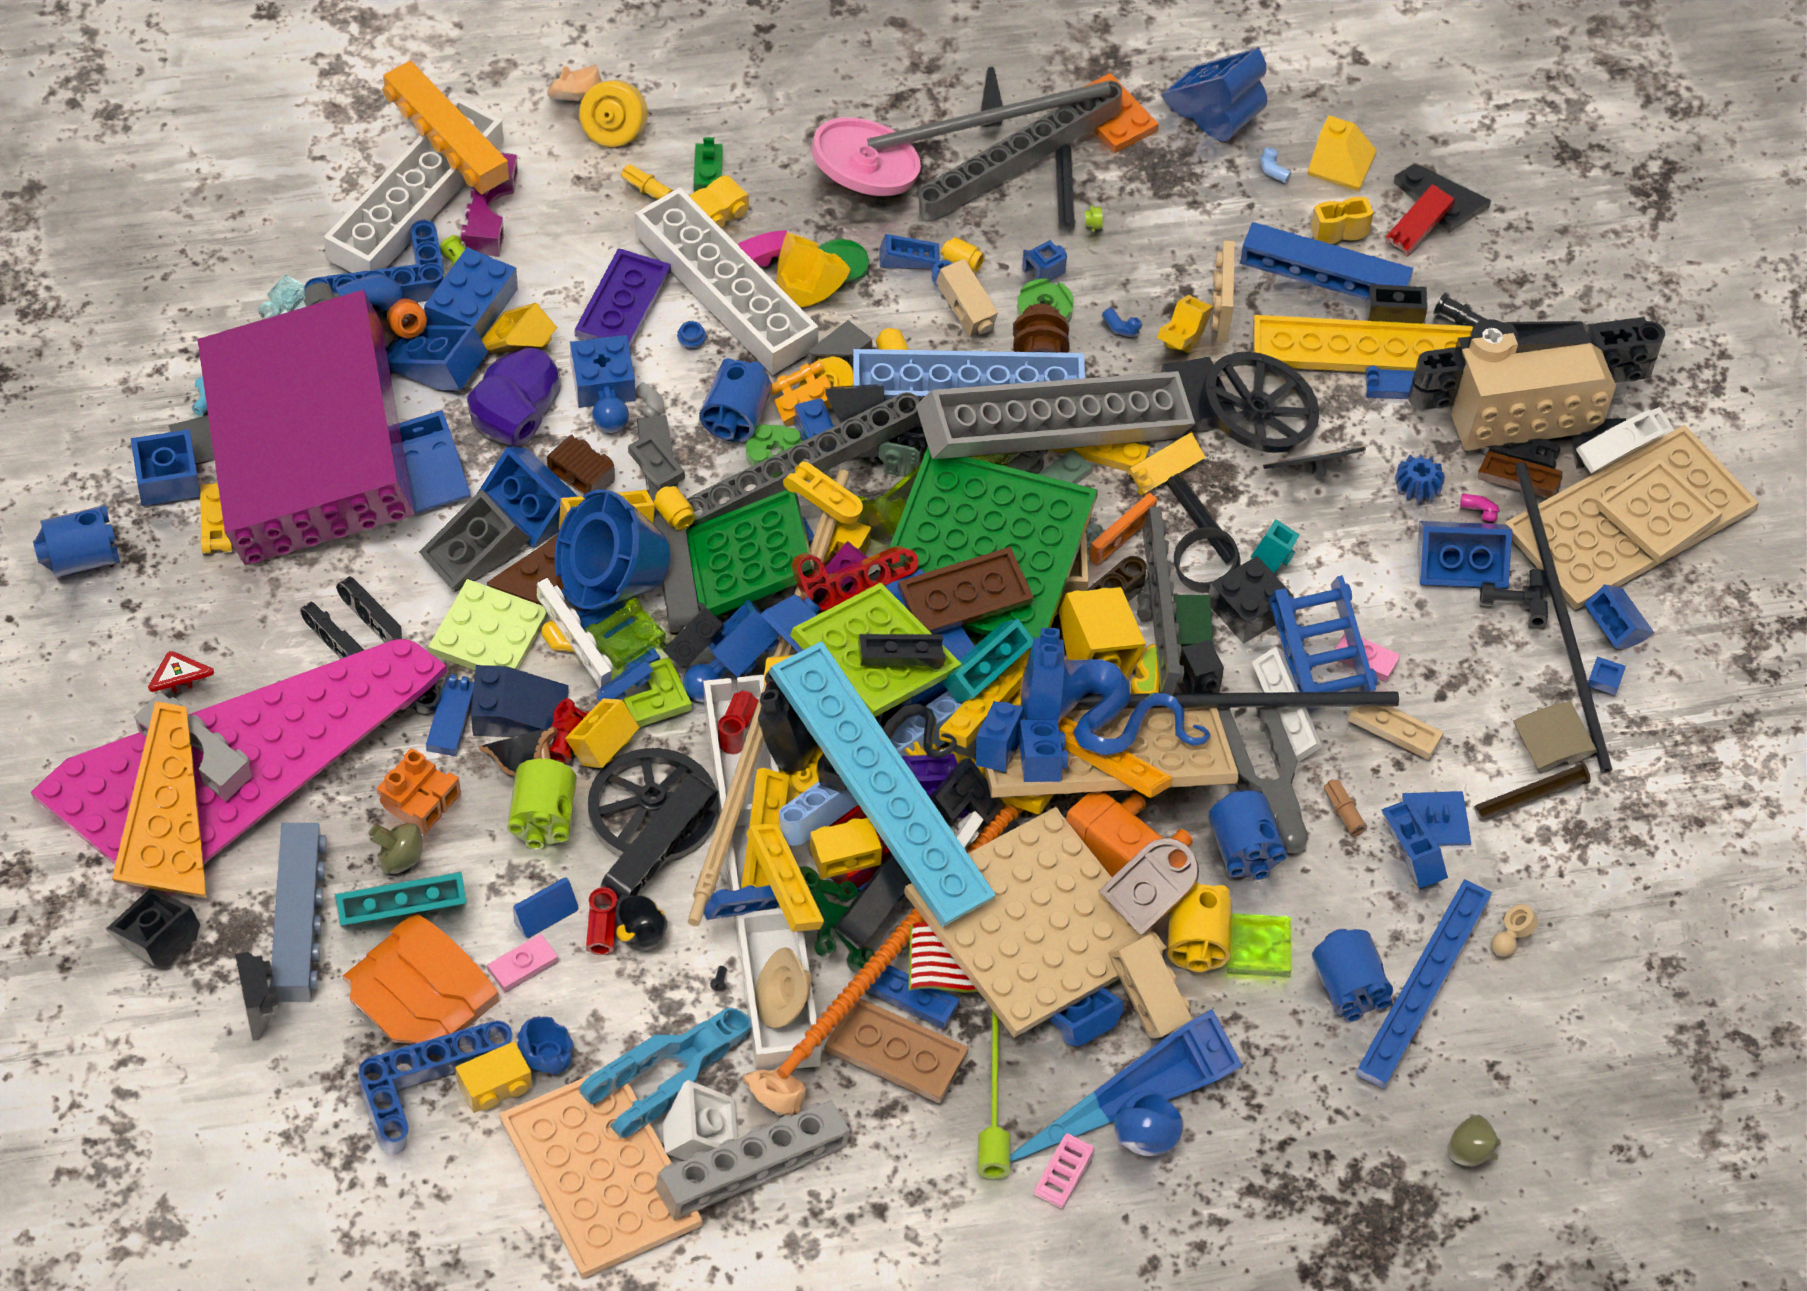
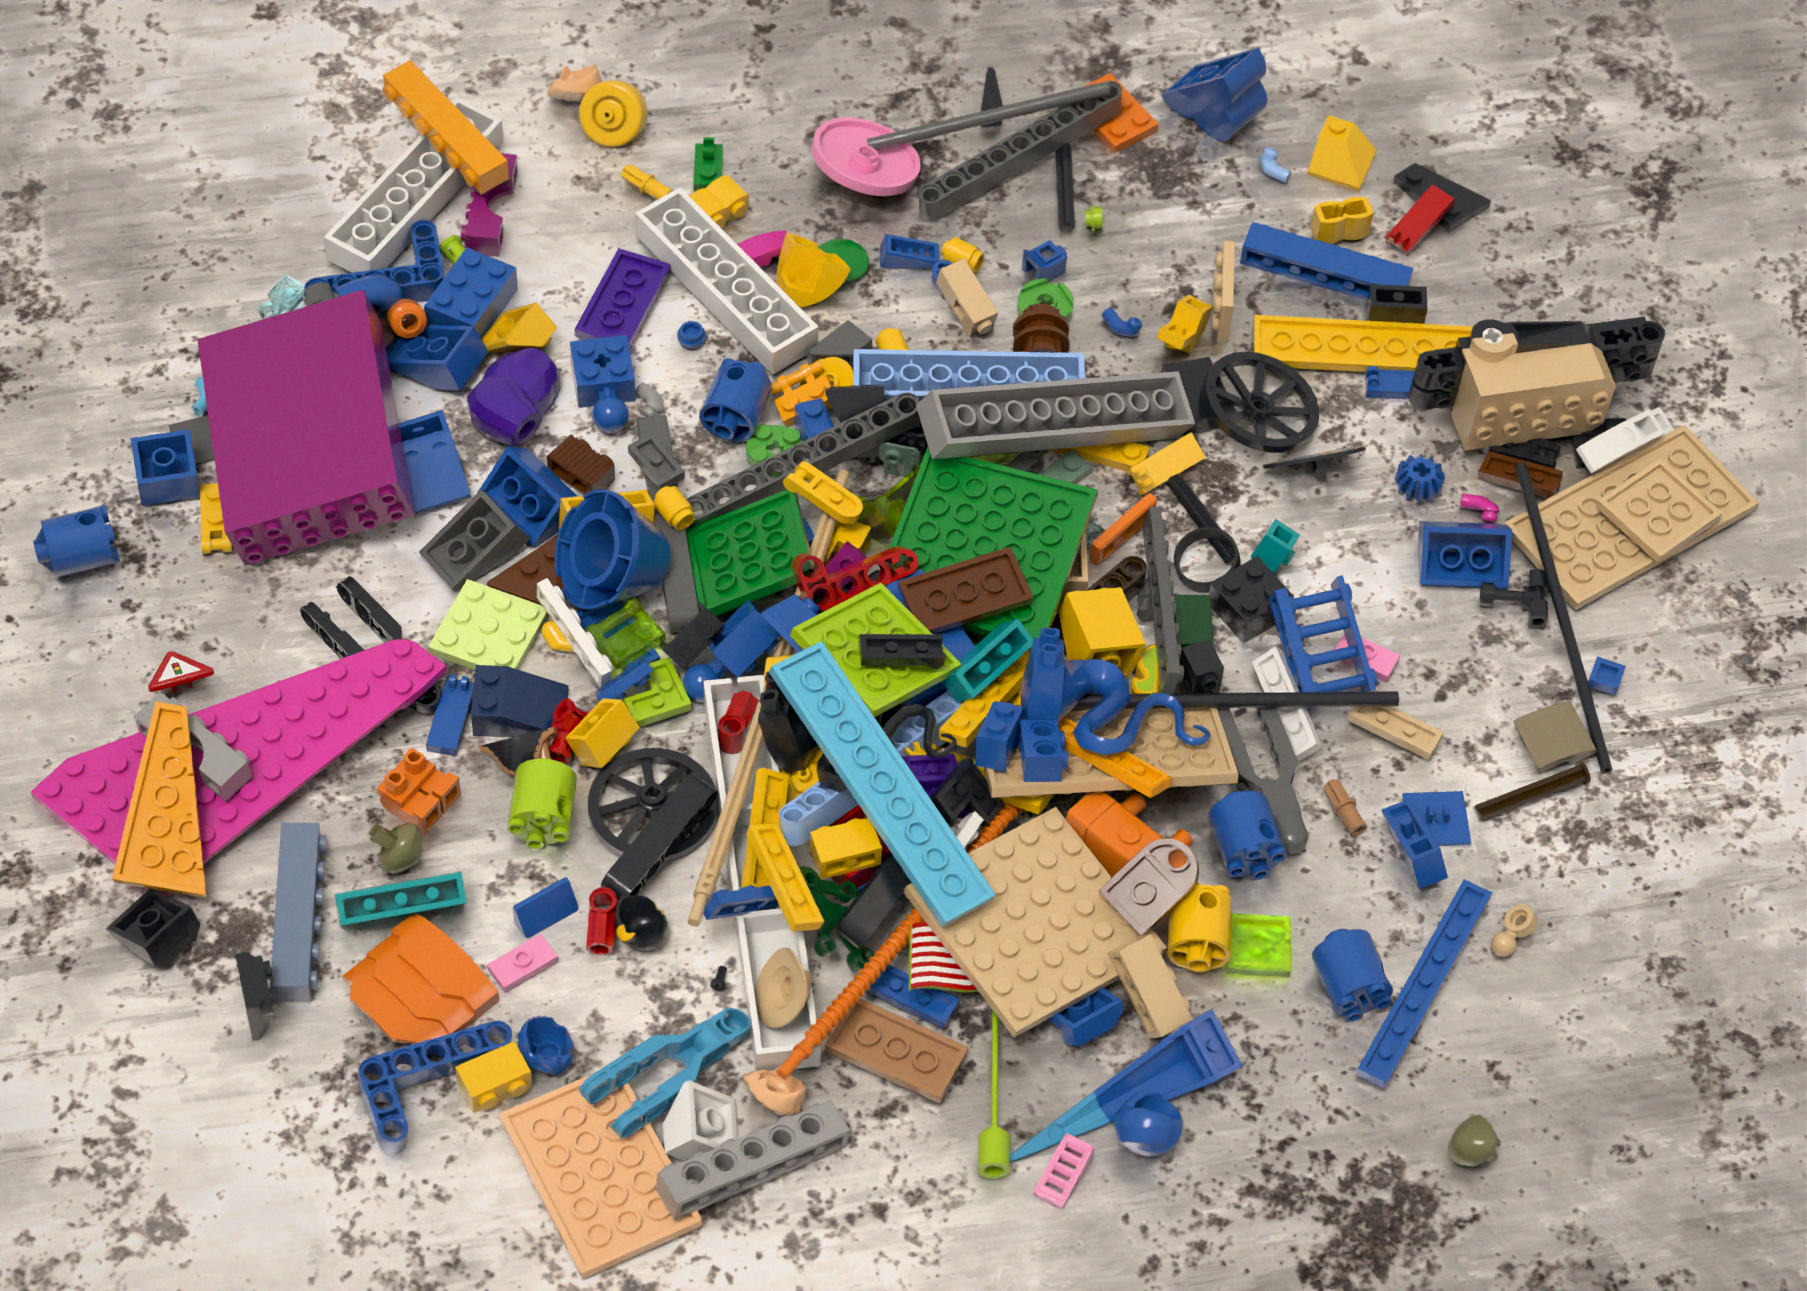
black pin [1433,292,1486,326] -> none
blue brick [1584,584,1655,649] -> none

